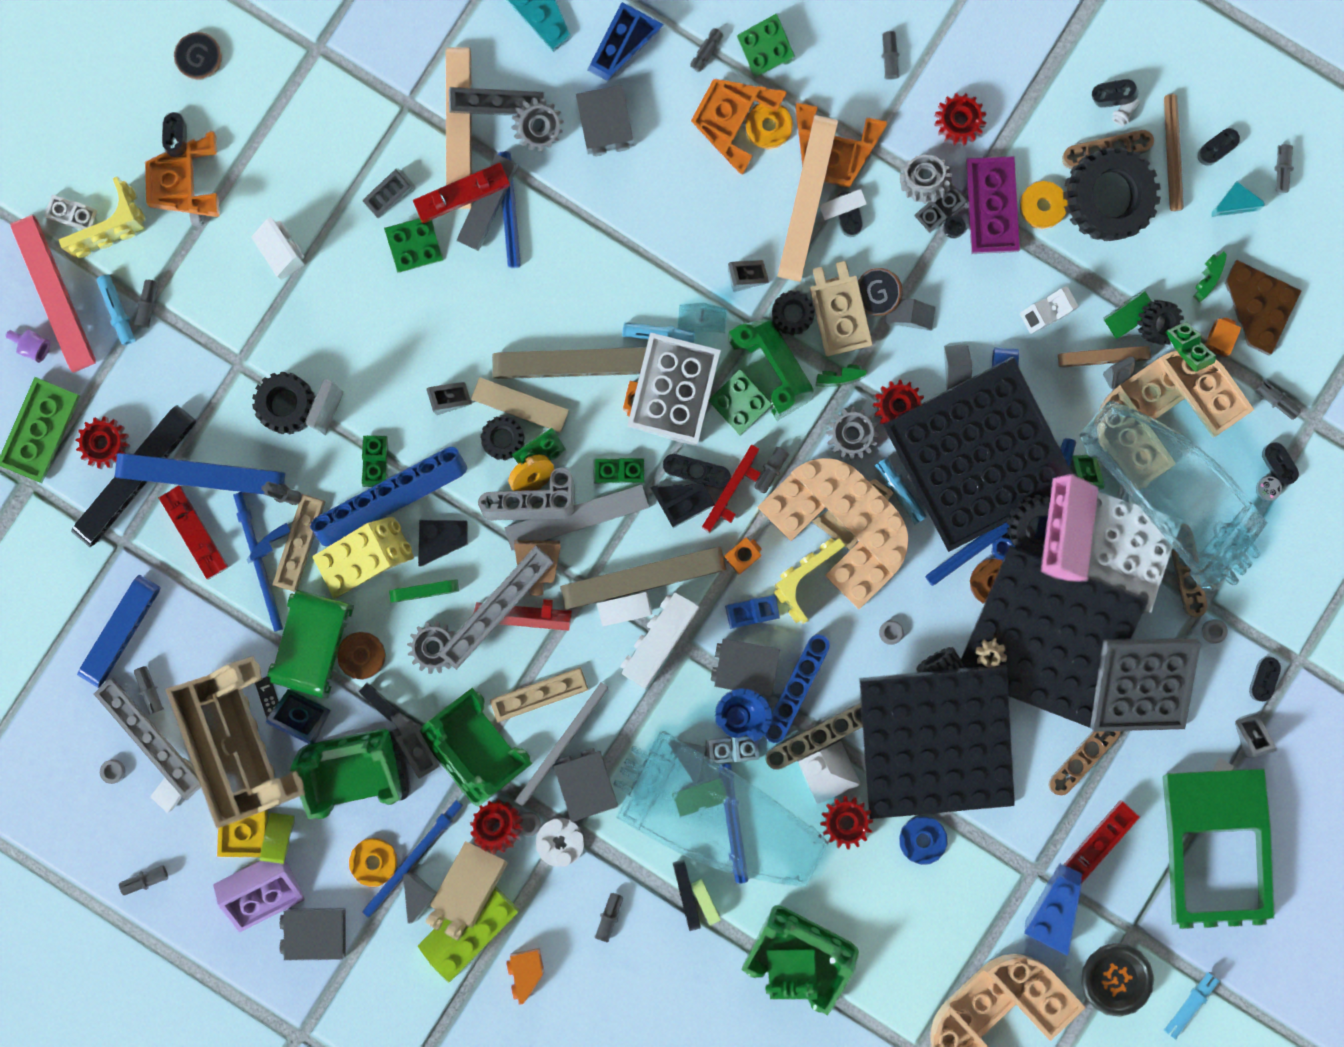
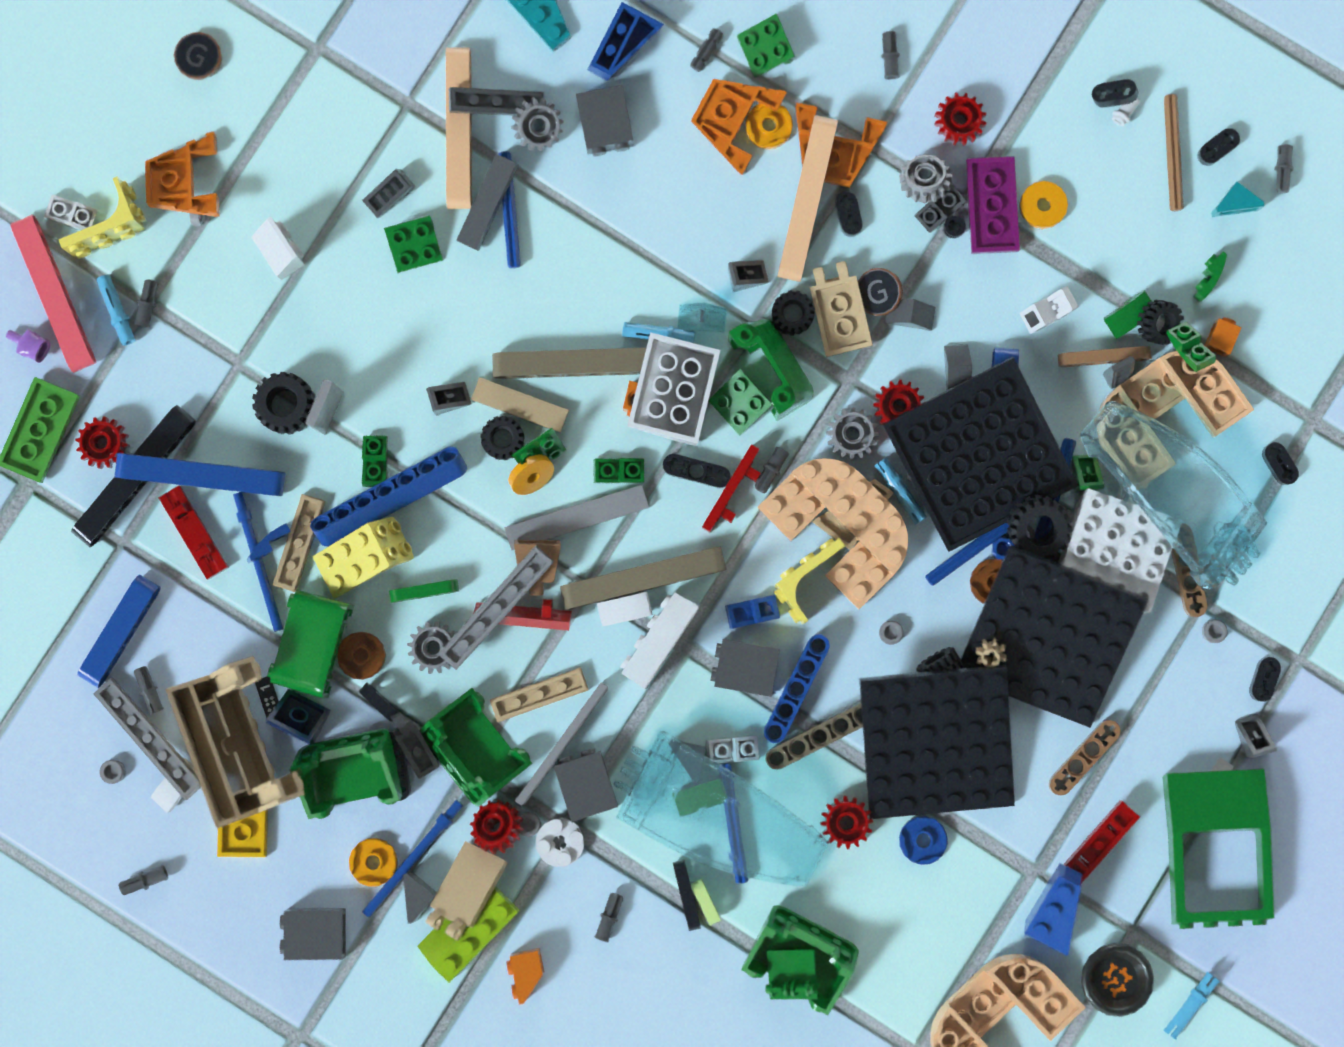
black beam [162,112,187,157] -> none
lavender slope [213,861,305,933] -> none
lime slope [260,813,295,864] -> none
dark grey axle [261,481,302,505] -> none
red hinge [412,162,511,223] -> none
black wing [418,520,468,567] -> none
light grey beam [478,467,575,521] -> none
black wing [650,483,715,529] -> none
blue hair [715,689,772,742] -> none
orange brick [724,537,762,575] -> none
white slope [797,740,861,805] -> none
green slope [815,364,867,387] -> none
white sticker [819,189,867,220] -> none
bright pink brick [1042,475,1098,581] -> none
medium nougat beam [1062,130,1154,169] -> none
black tyre [1063,147,1161,241] -> none
dark grey plate [1090,638,1201,732] -> none
reddish brown plate [1224,260,1302,356] -> none
dark grey axle [1255,380,1301,420] -> none
light grey tile [1256,477,1282,501] -> none

